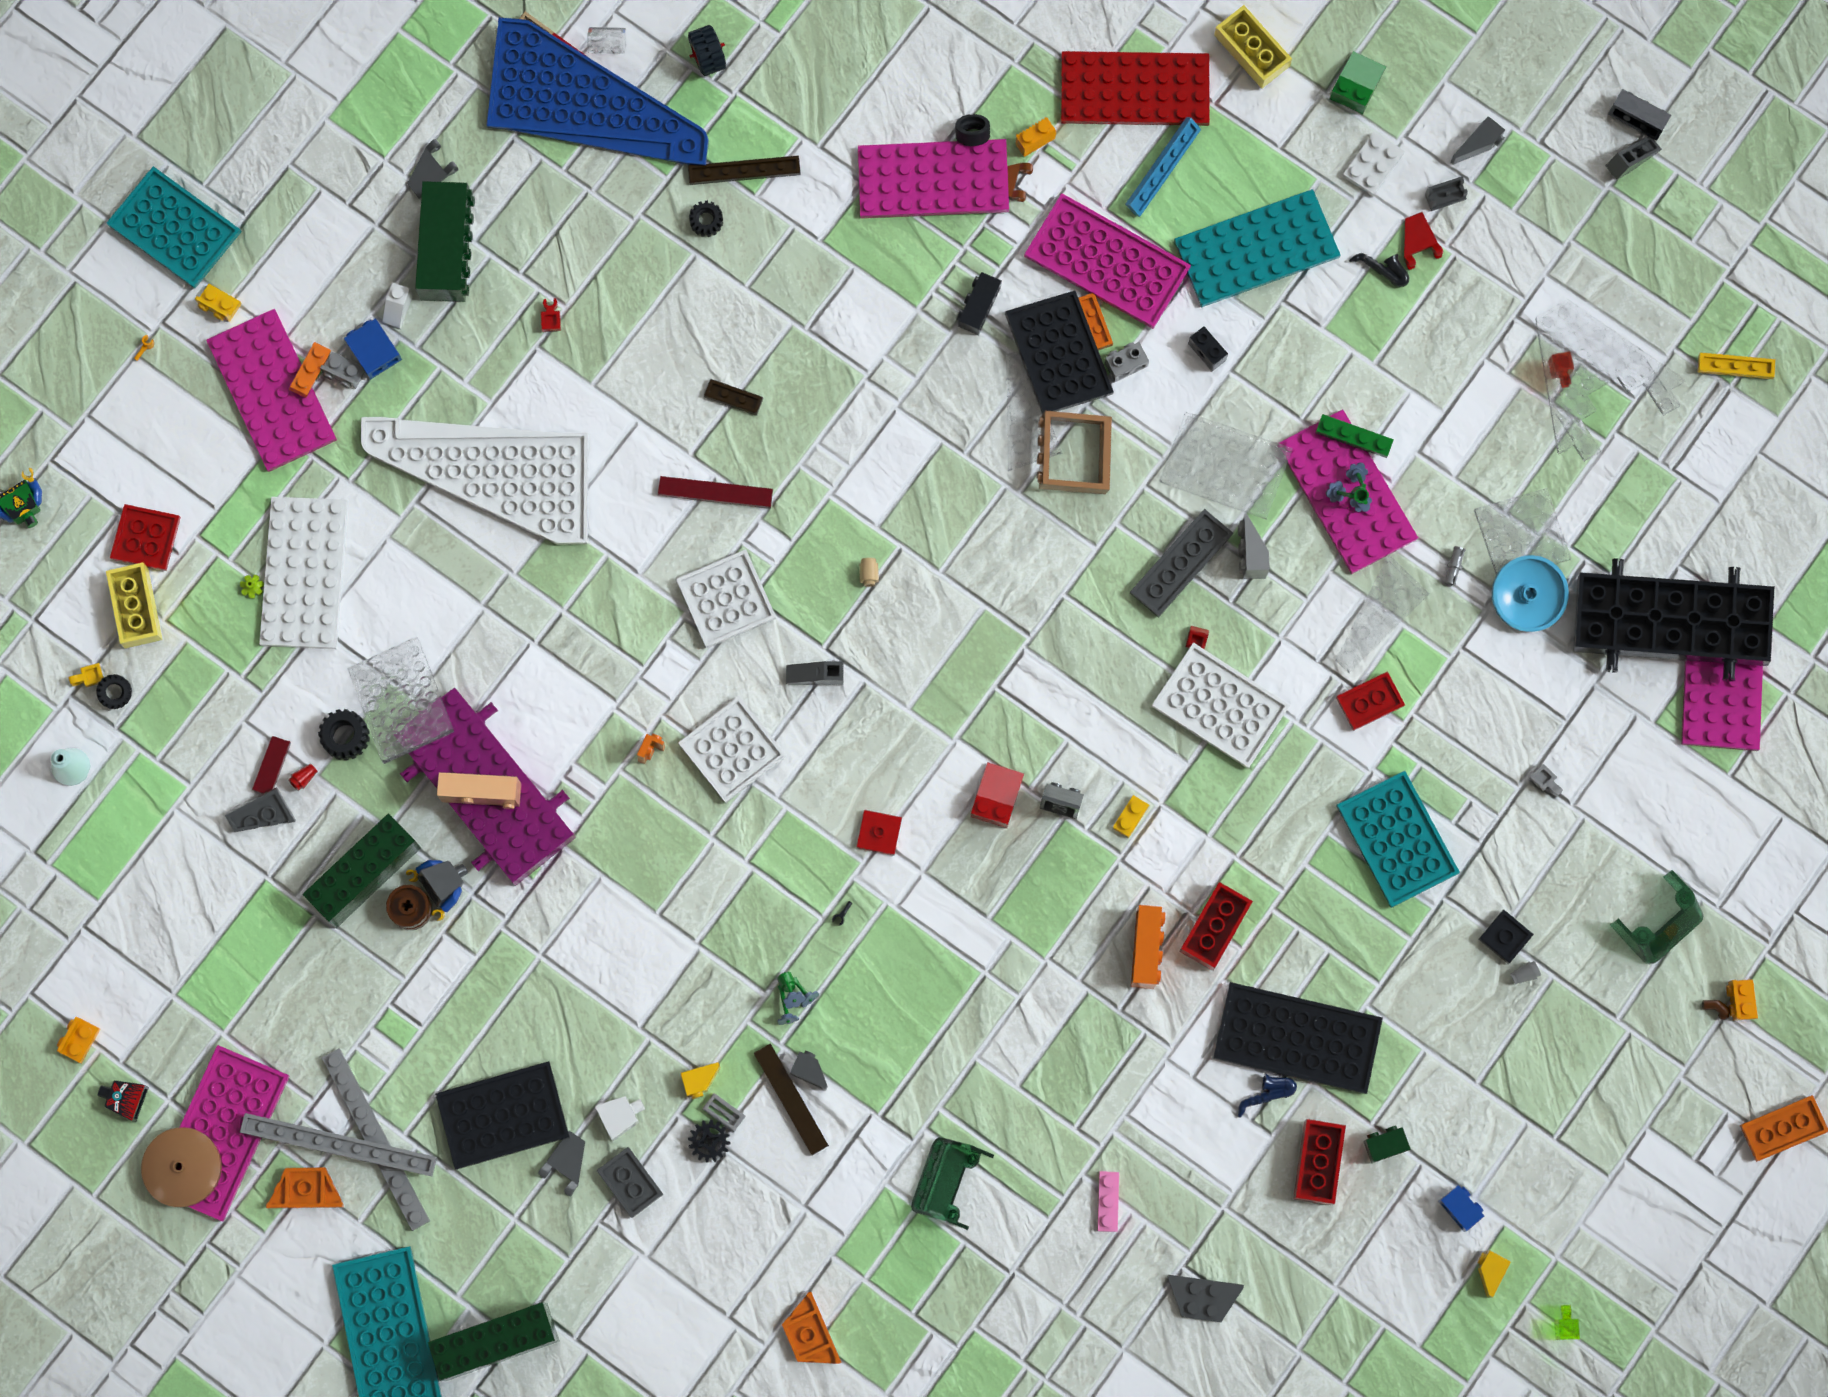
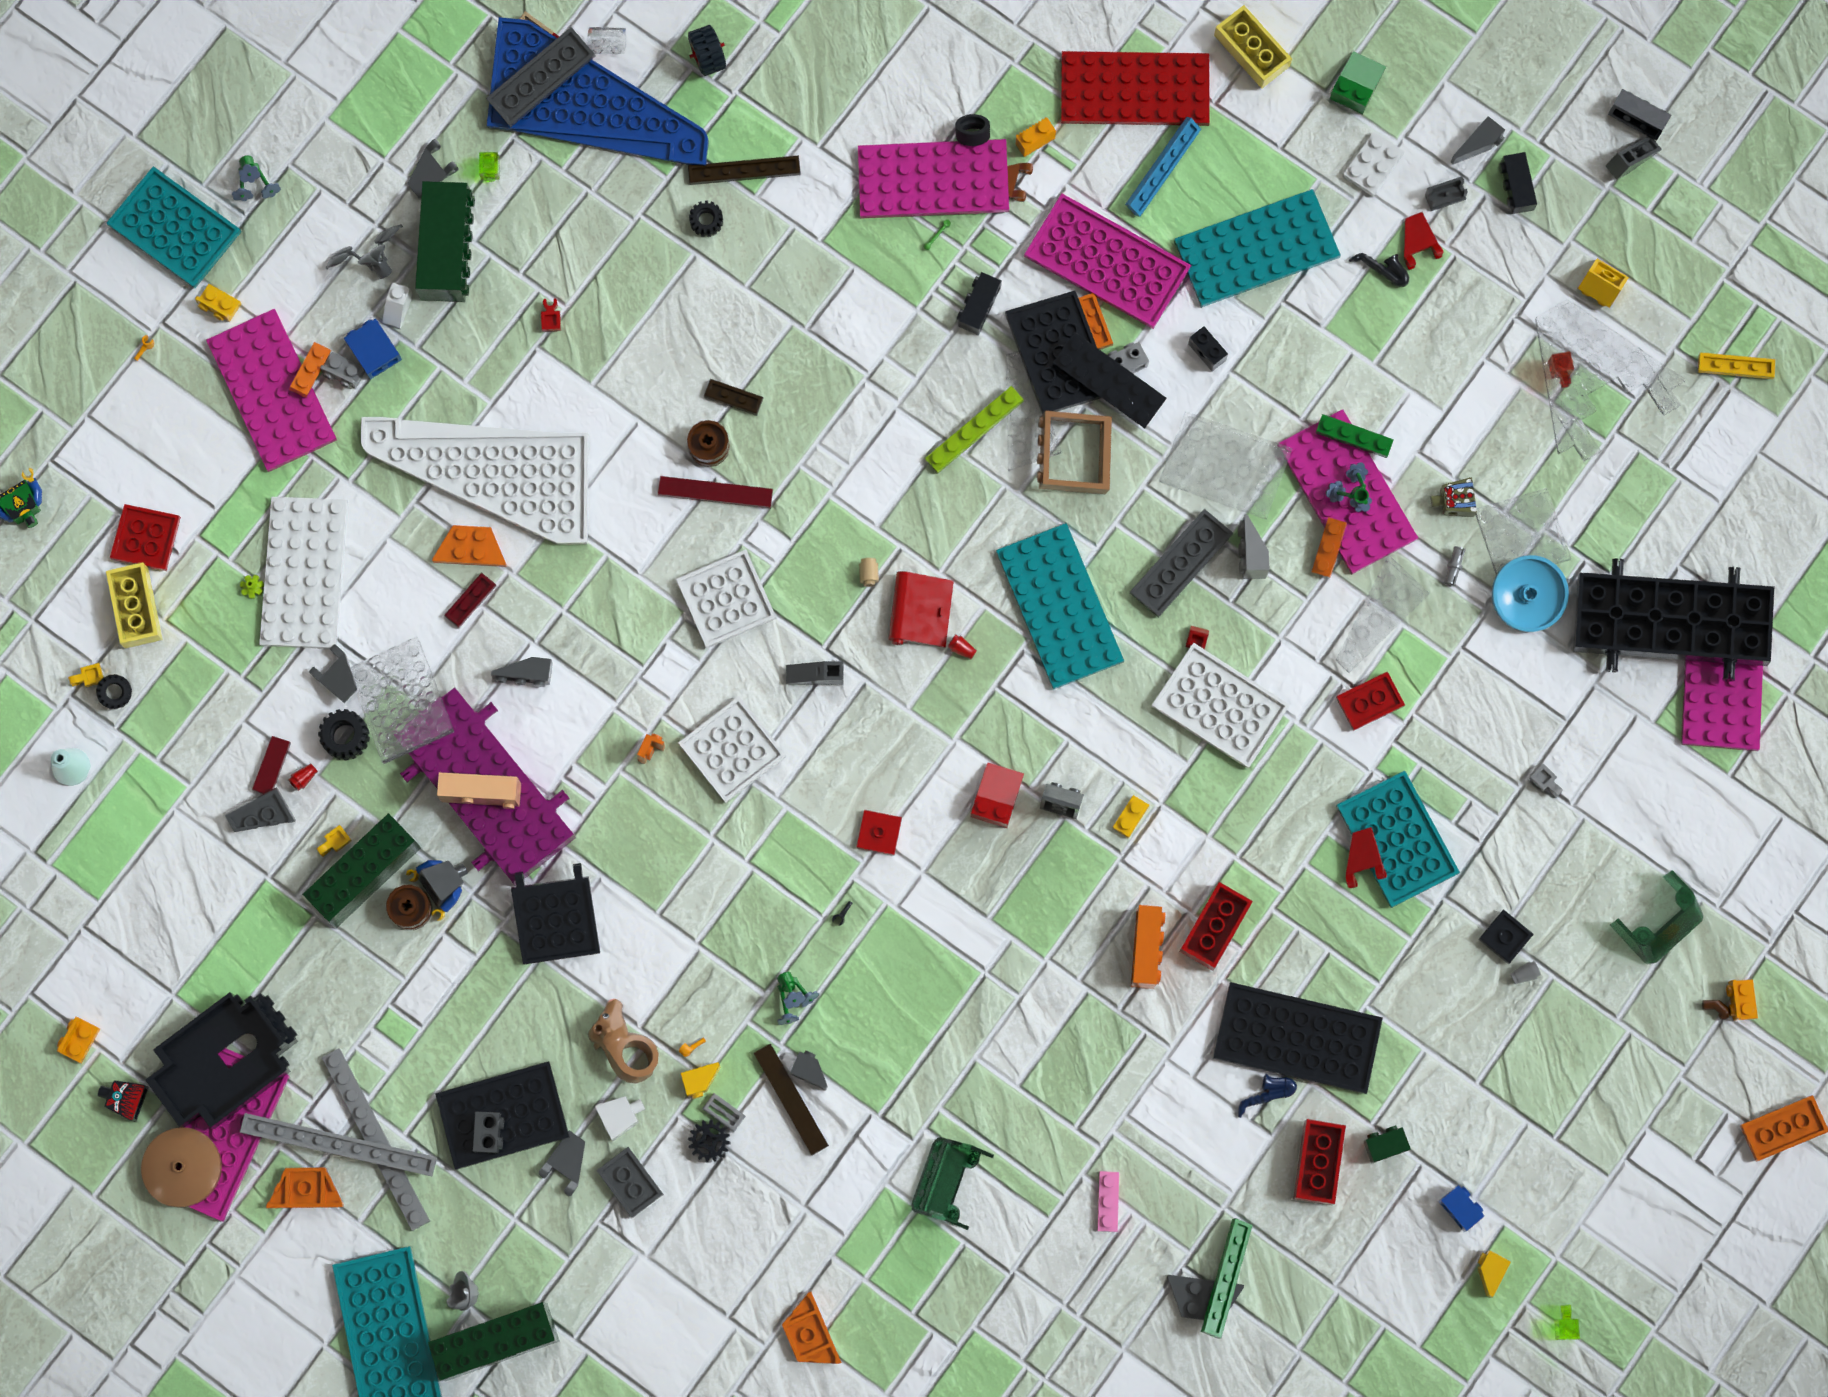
none -> black panel [145,992,298,1129]
none -> sand blue plant [232,155,281,201]
none -> dark grey flag [309,644,357,703]
none -> yellow plate [317,825,352,857]
none -> dark grey plant [326,224,403,279]
none -> orange wing [432,525,506,567]
none -> dark red tile [444,572,497,628]
none -> light grey piece [447,1271,479,1311]
none -> dark grey brick [473,1112,504,1154]
none -> clear neon green brick [479,152,500,182]
none -> dark grey plate [486,27,596,127]
none -> dark grey slope [491,657,553,687]
none -> black plate [511,863,601,965]
none -> medium nougat animal [588,999,659,1083]
none -> light orange hand [679,1037,706,1057]
none -> reddish brown wheel [687,420,730,467]
none -> red door [888,571,954,648]
none -> bright green hinge [923,219,951,250]
none -> lime plate [925,386,1024,473]
none -> red cone [947,634,977,660]
none -> teal plate [996,523,1124,690]
none -> black plate [1053,332,1167,429]
none -> plate [1201,1218,1253,1339]
none -> orange plate [1312,517,1347,578]
none -> red flag [1346,827,1387,888]
none -> torso [1431,477,1477,517]
none -> black brick [1499,152,1537,214]
none -> yellow slope [1577,258,1629,308]

